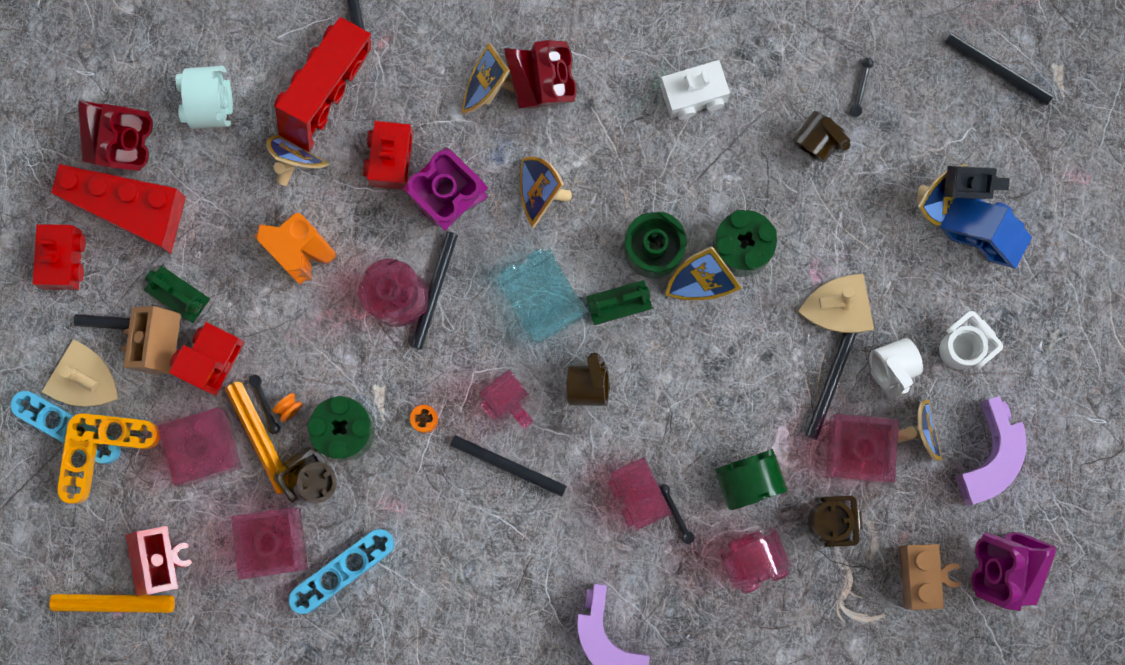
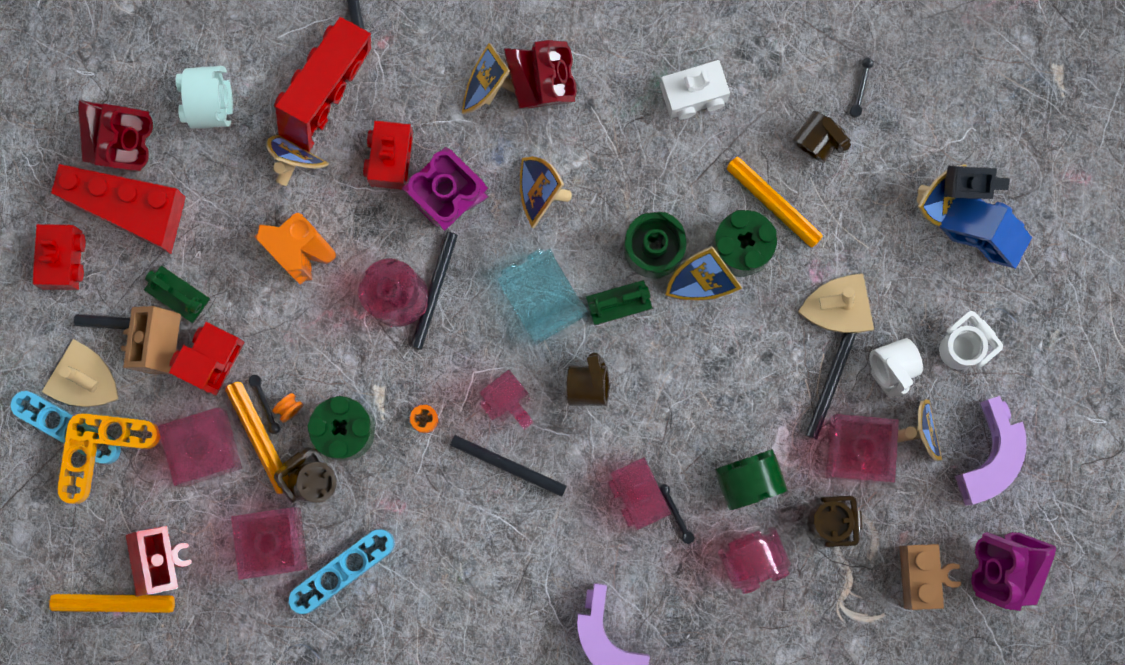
black bar [945,32,1054,105] -> none
none -> light orange axle [727,157,823,248]

